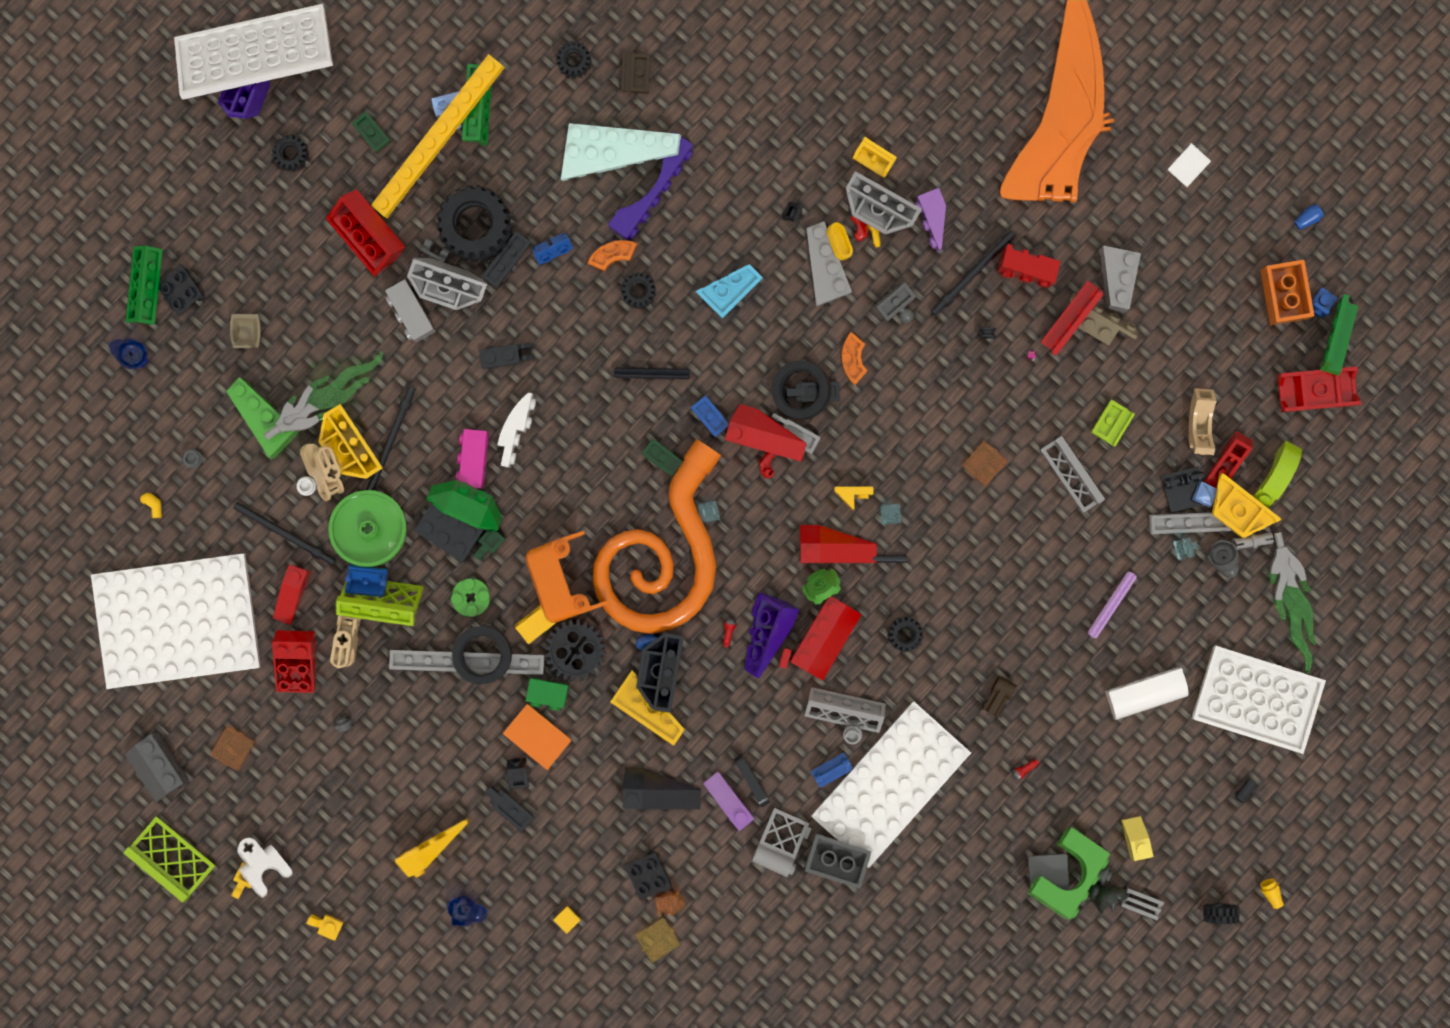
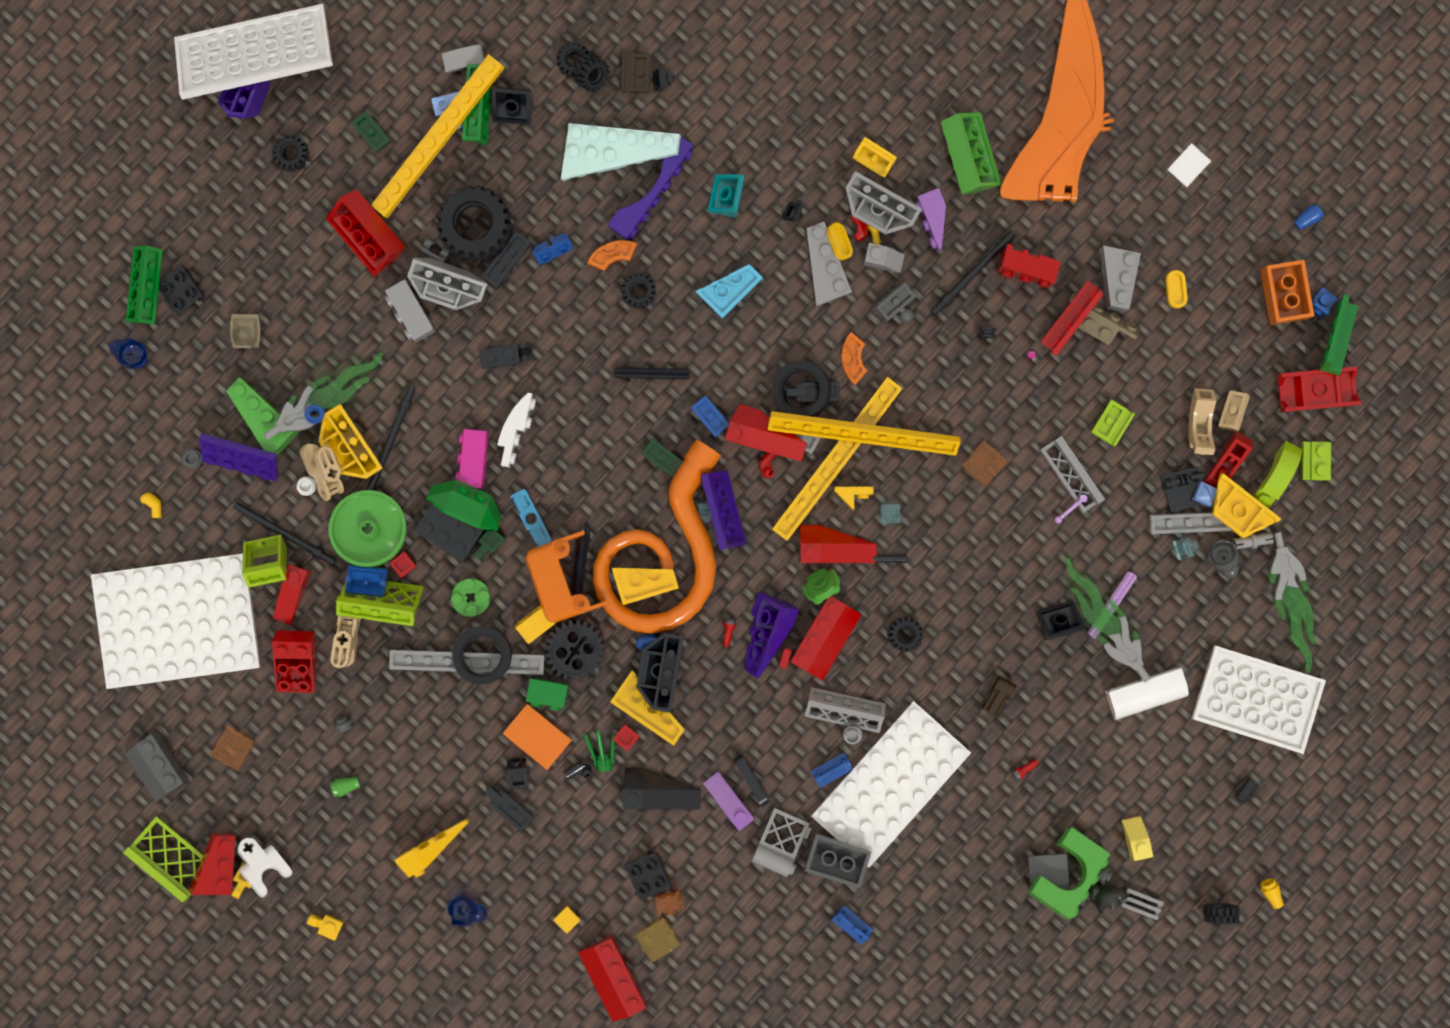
none -> red wedge [188,833,235,895]
none -> dark purple plate [199,434,279,481]
none -> lime window [242,535,287,588]
none -> blue plate [304,404,324,424]
none -> bright green cone [330,776,360,798]
none -> red plate [389,551,417,578]
none -> light grey slope [442,44,485,73]
none -> black slope [492,86,533,125]
none -> dark azure piece [511,489,552,547]
none -> black arm [564,763,593,780]
none -> black axle [570,526,591,596]
none -> black tyre [573,54,610,92]
none -> red slope [578,934,647,1022]
none -> green plant [584,730,615,772]
none -> yellow wing [612,568,679,605]
none -> red plate [613,724,640,751]
none -> black tile [652,68,675,92]
none -> dark purple plate [701,470,746,550]
none -> teal slope [708,174,745,218]
none -> yellow plate [768,411,961,456]
none -> yellow plate [772,377,903,541]
none -> blue hinge [832,905,873,945]
none -> light grey slope [863,243,905,273]
none -> bright green slope [941,112,1002,194]
none -> black slope [1036,600,1086,640]
none -> lavender hinge [1055,495,1087,523]
none -> piece [1066,558,1151,682]
none -> yellow tile [1165,270,1188,309]
none -> tan plate [1218,391,1250,432]
none -> lime plate [1301,441,1331,481]

